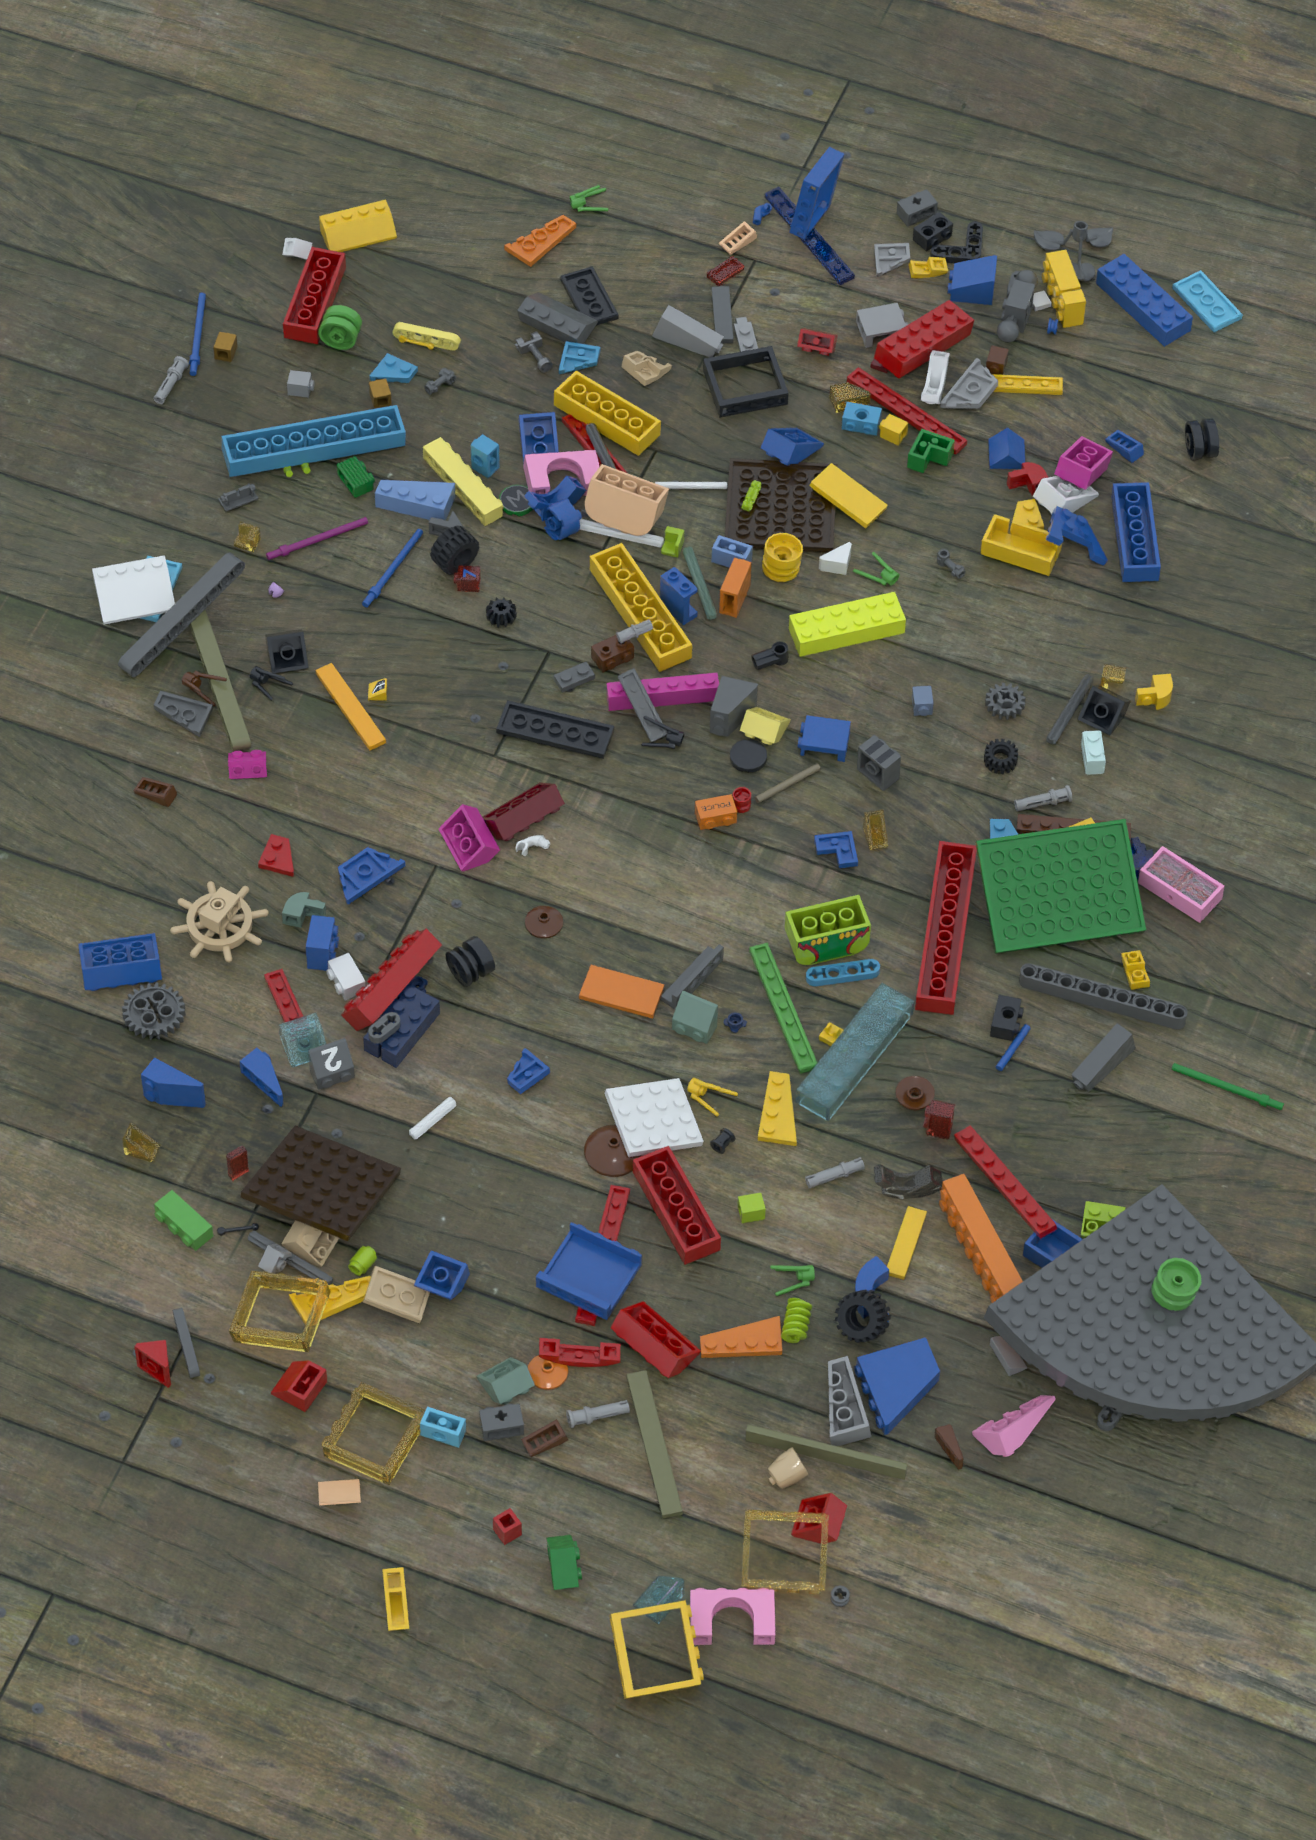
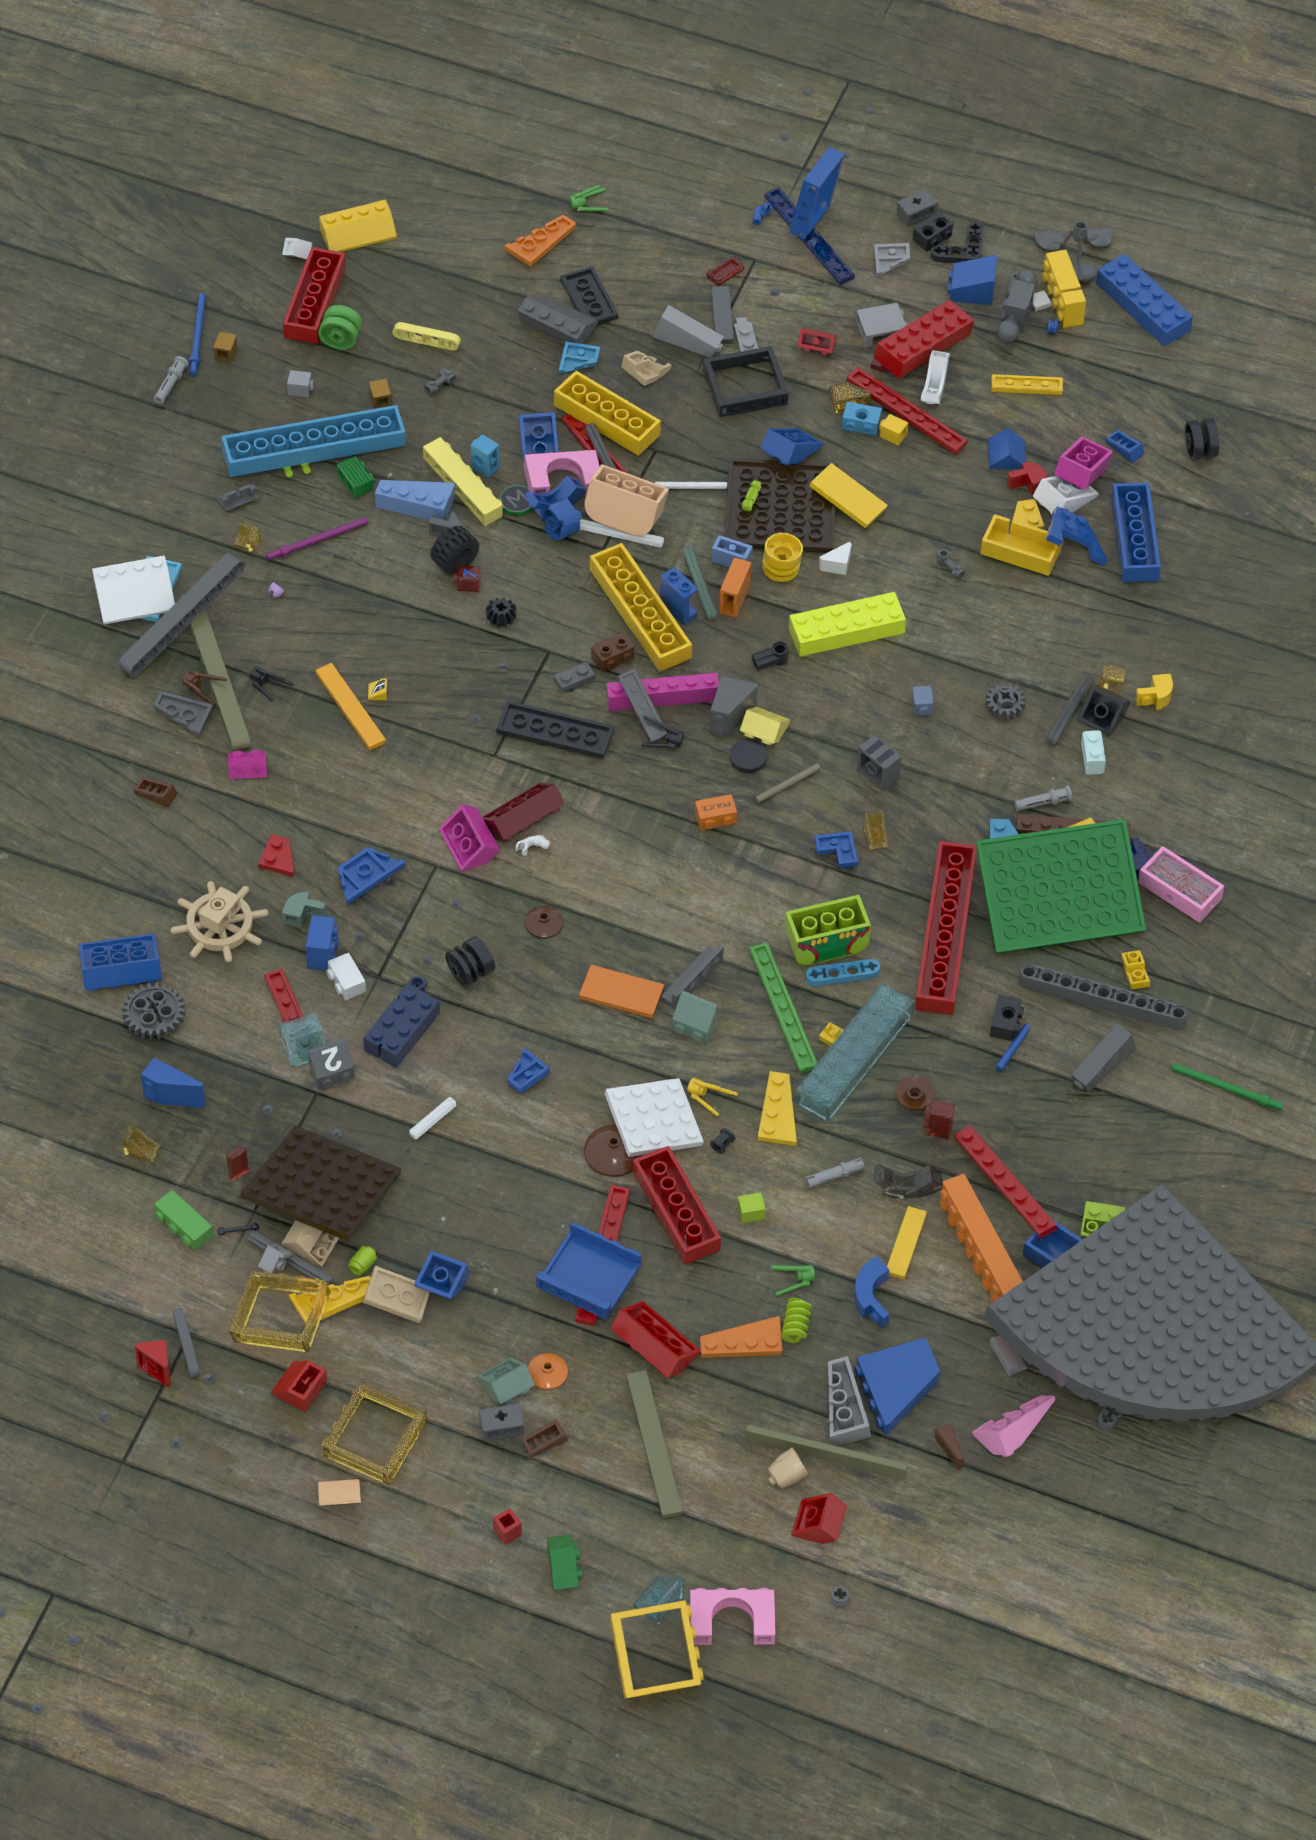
blue slope [240,1048,283,1107] -> none
black slope [265,629,309,673] -> none
red brick [341,928,442,1031] -> none
blue bar [362,529,423,608] -> none
dark grey beam [368,1012,401,1044] -> none
dark azure wing [370,353,418,383] -> none
yellow slope [383,1567,409,1631] -> none
yellow hinge [398,335,434,350] -> none
medium azure brick [420,1407,466,1448] -> none
flat silver bar [515,331,553,373] -> none
red slope [539,1338,621,1367] -> none
light grey pin [566,1400,630,1428] -> none
light grey axle [616,620,653,643] -> none
lime panel [661,526,684,558] -> none
light nougat slope [719,221,757,255] -> none
dark blue plate [724,1012,747,1033] -> none
red wheel [733,787,751,813] -> none
clear yellow window [741,1509,829,1594] -> none
blue panel [798,715,851,762] -> none
black tyre [835,1289,891,1343] -> none
bright green plant [853,552,900,586] -> none
green brick [907,429,955,473] -> none
yellow slope [908,257,948,278] -> none
light grey wing [940,358,998,409] -> none
black tyre [984,738,1018,774] -> none
reddish brown brick [986,345,1009,375] -> none
bright green wheel [1152,1258,1201,1311] -> none
medium azure tile [1172,270,1243,332] -> none

